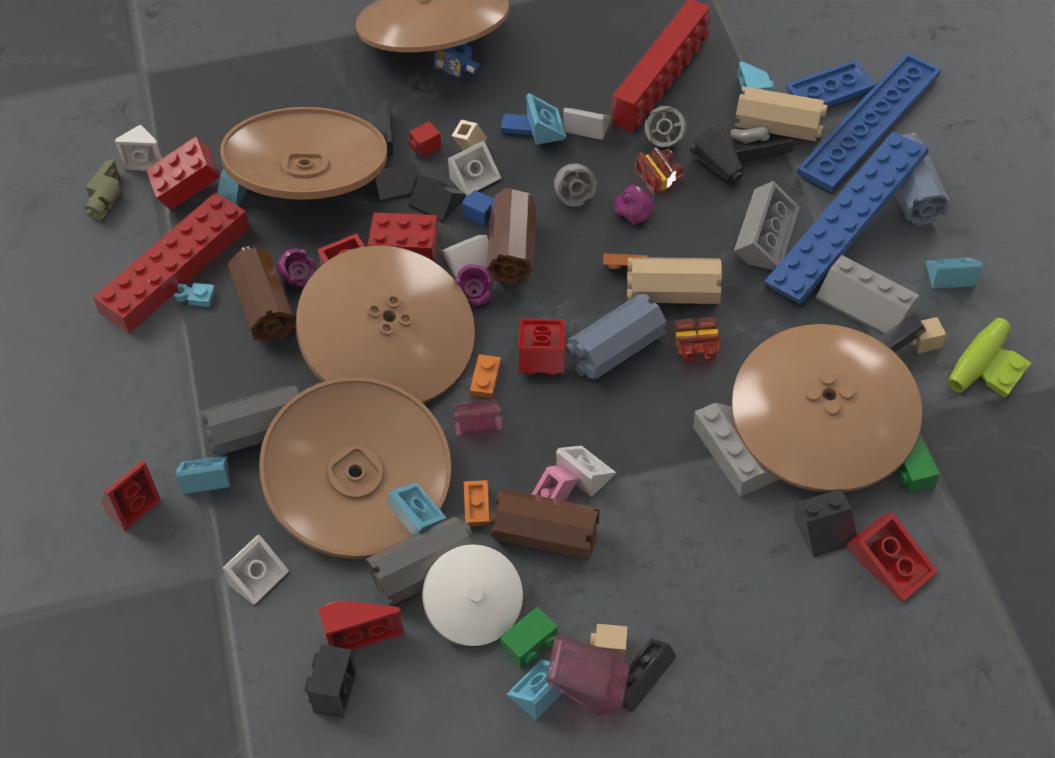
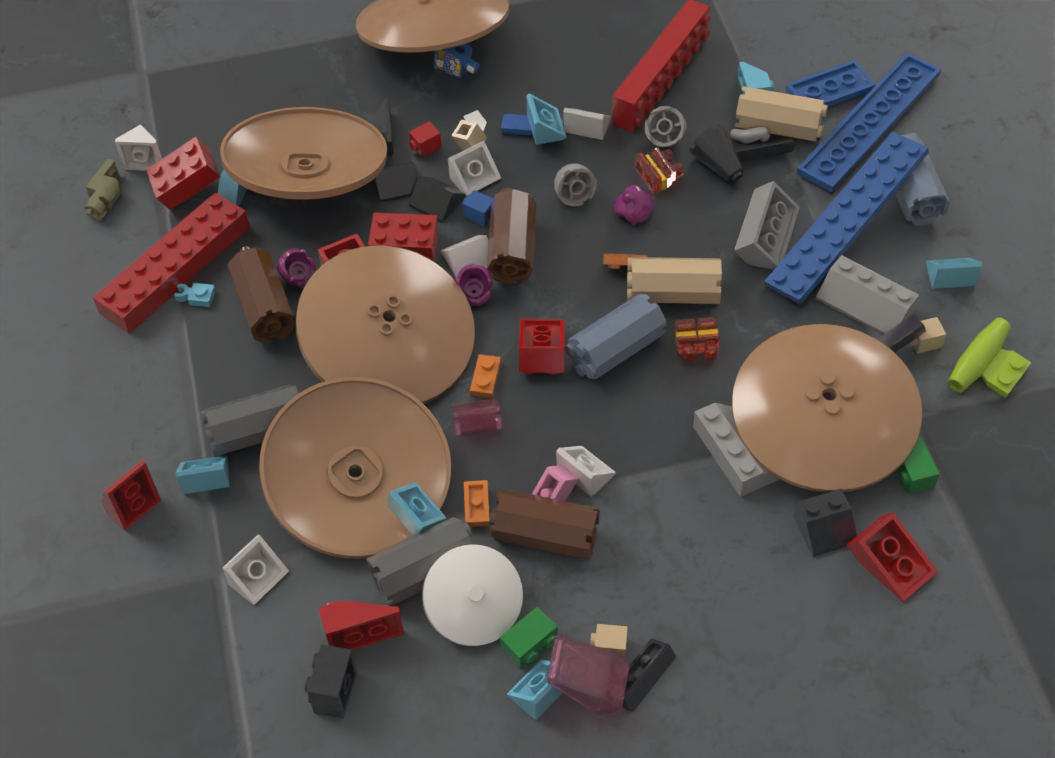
none -> white sticker [463,110,486,131]

